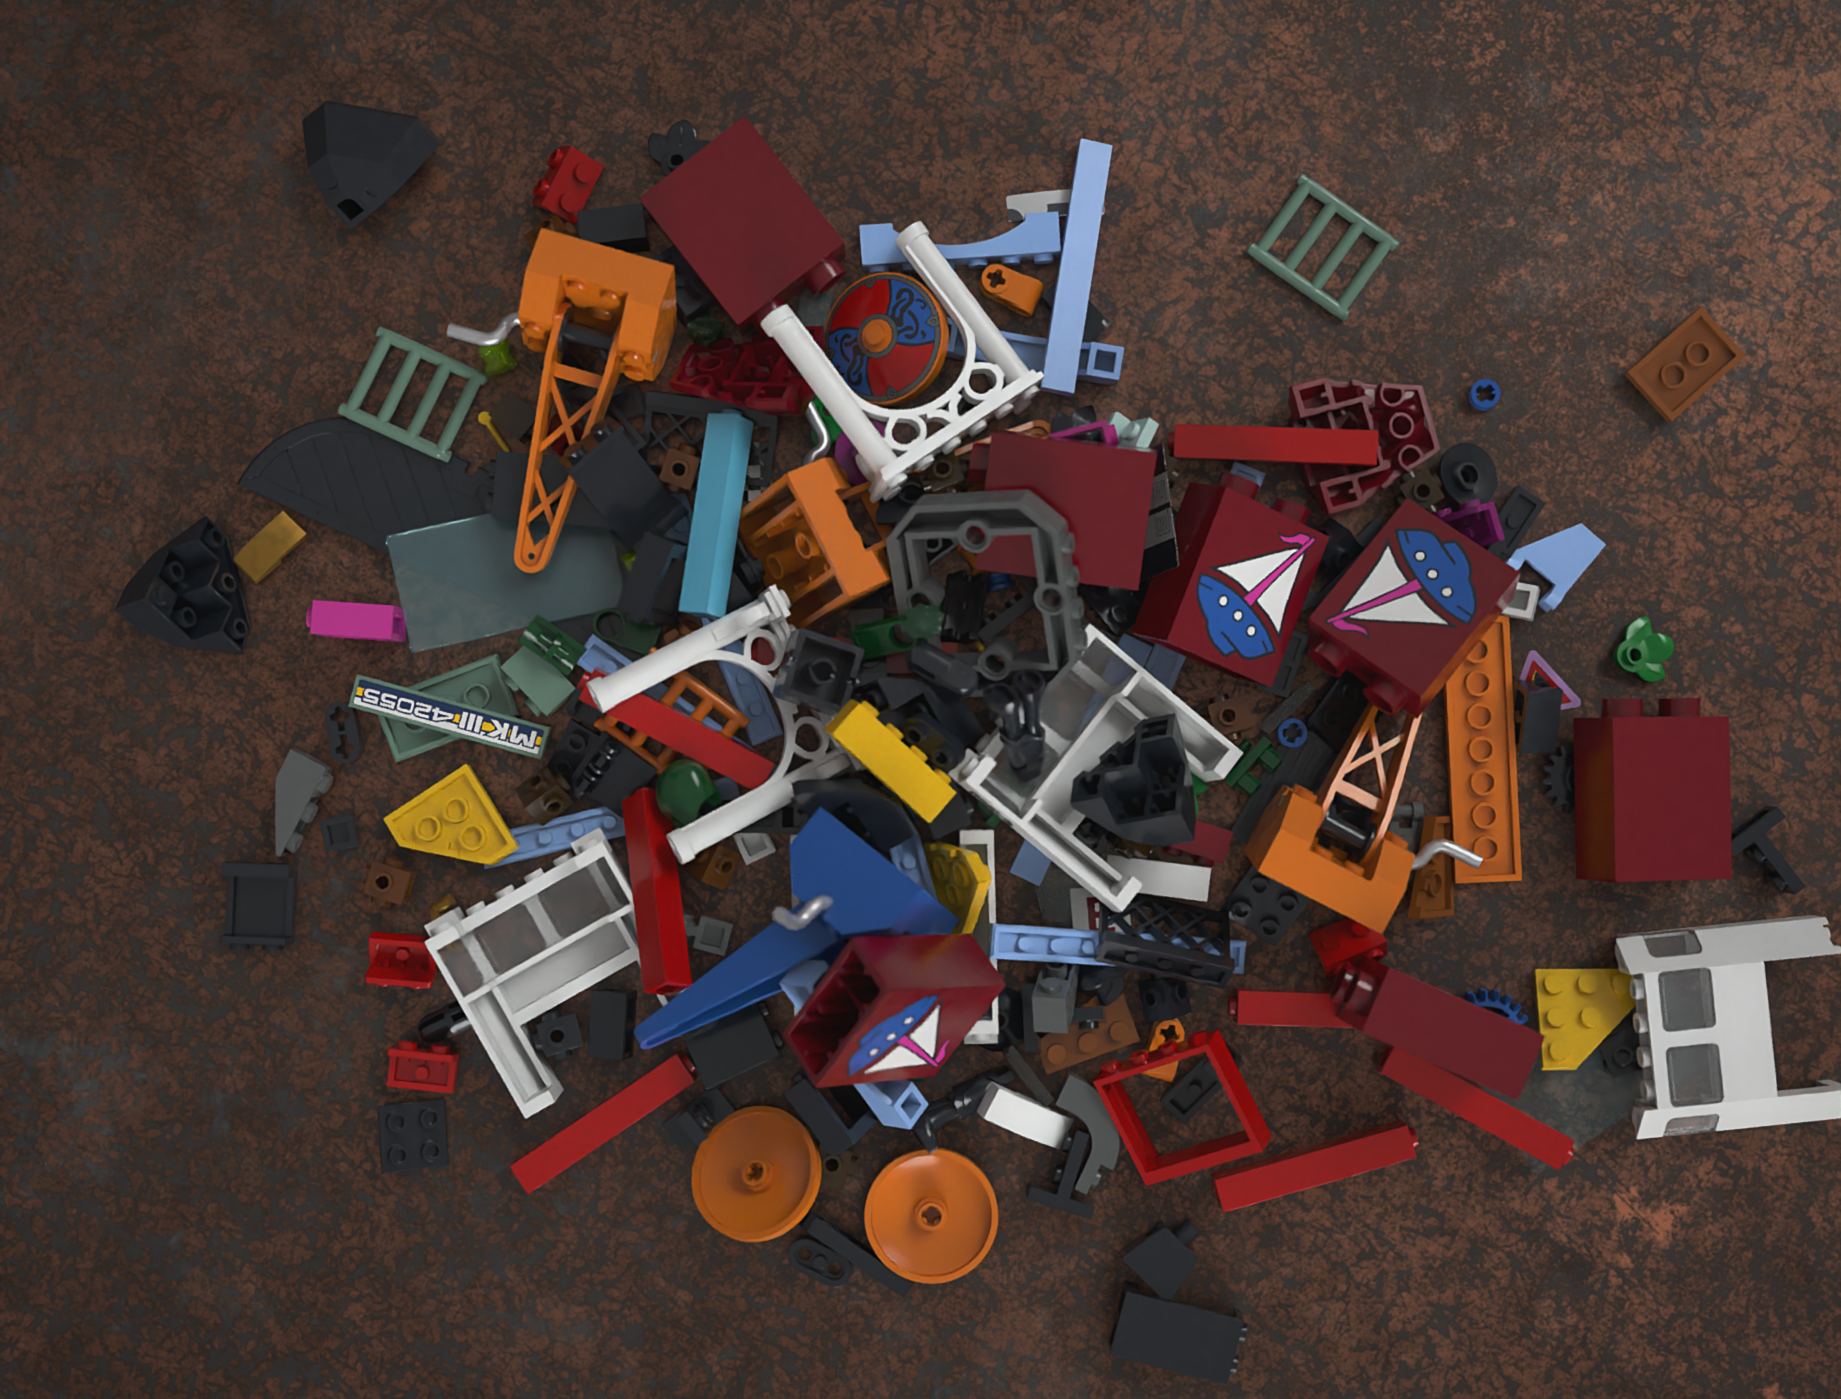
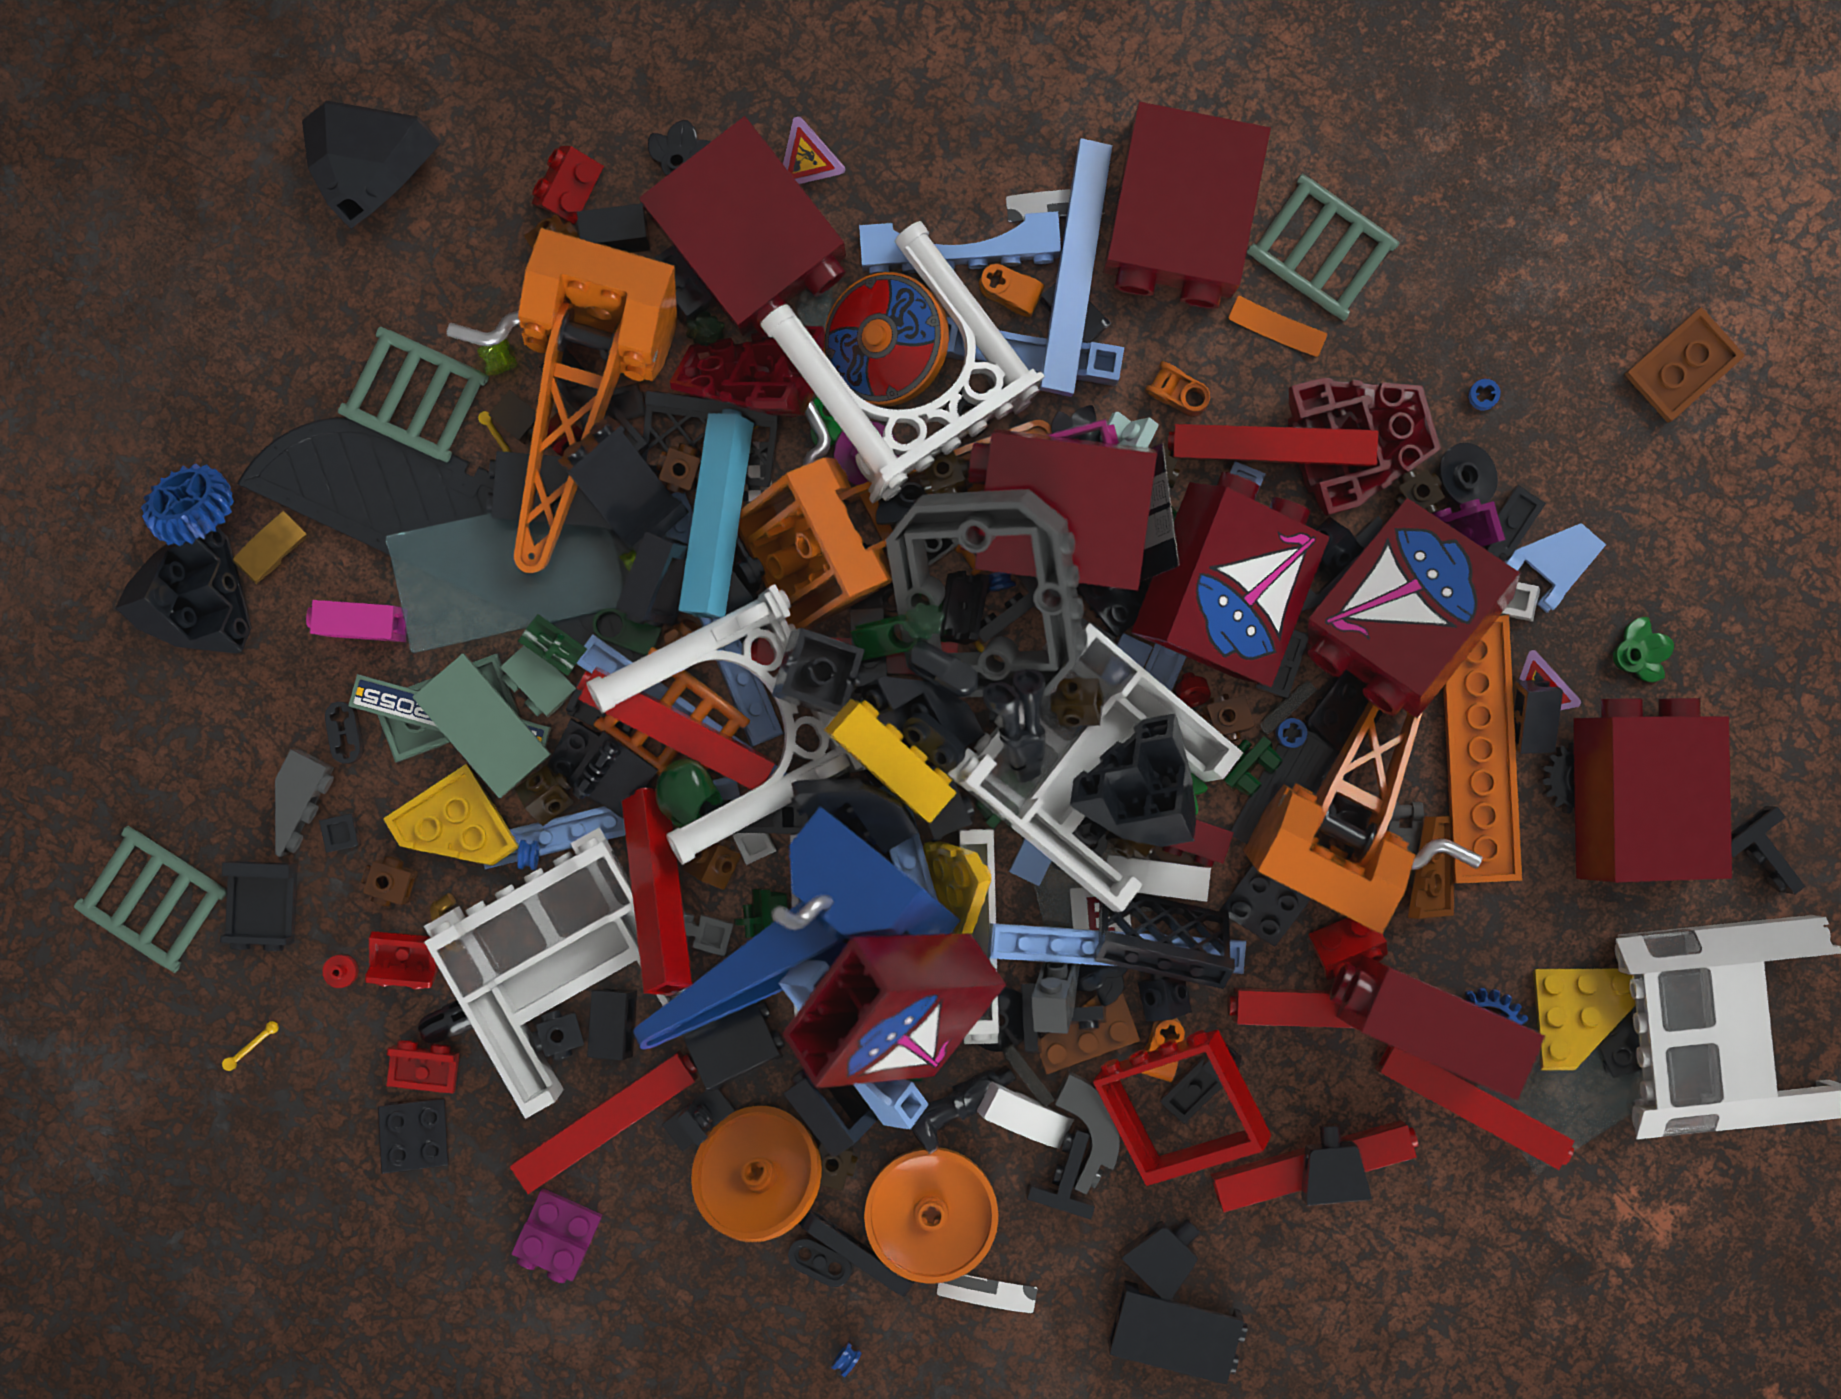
none -> sand green bar [74,826,227,973]
none -> blue gear [141,464,234,546]
none -> yellow hinge [222,1021,279,1071]
none -> red tile [323,954,359,988]
none -> sand green tile [412,653,552,798]
none -> magenta plate [511,1188,603,1283]
none -> blue bush [517,840,539,870]
none -> dark green hips [734,888,787,938]
none -> piece [783,116,845,184]
none -> blue bush [831,1342,862,1377]
none -> white sticker [937,1274,1037,1313]
none -> dark brown brick [1050,677,1104,727]
none -> dark red brick [1103,101,1271,309]
none -> orange piece [1145,361,1210,417]
none -> red tile [1175,673,1211,708]
none -> orange sticker [1229,296,1327,357]
none -> black torso [1301,1123,1372,1206]

